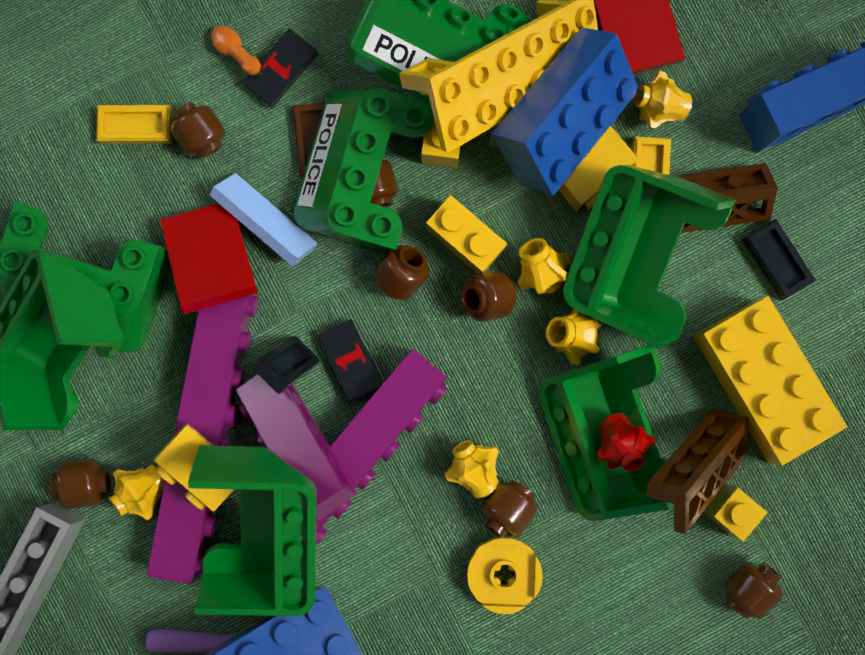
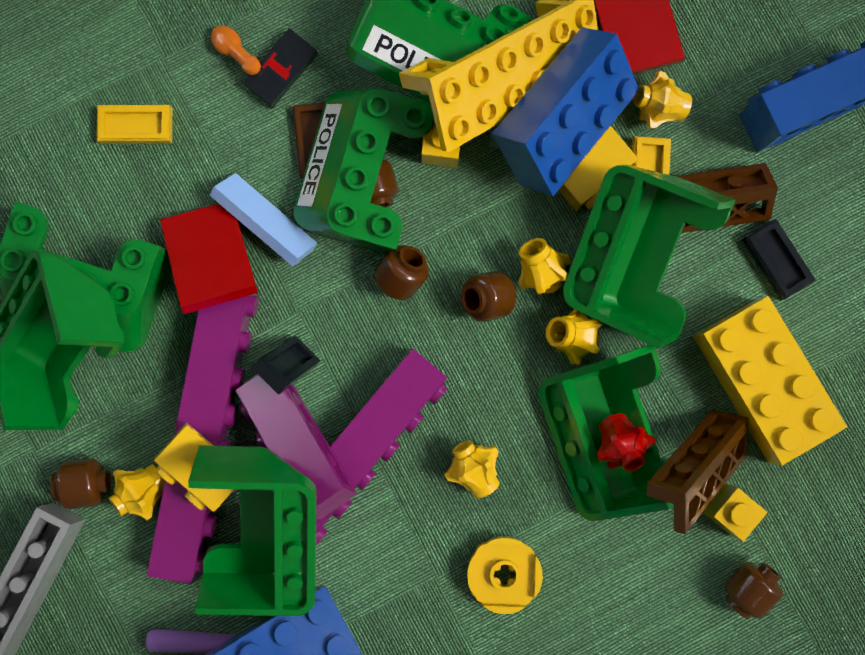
reddish brown head [170,102,226,160] -> none
black tile [319,319,383,401] -> none
yellow brick [426,195,507,274] -> none
reddish brown head [481,480,537,539] -> none

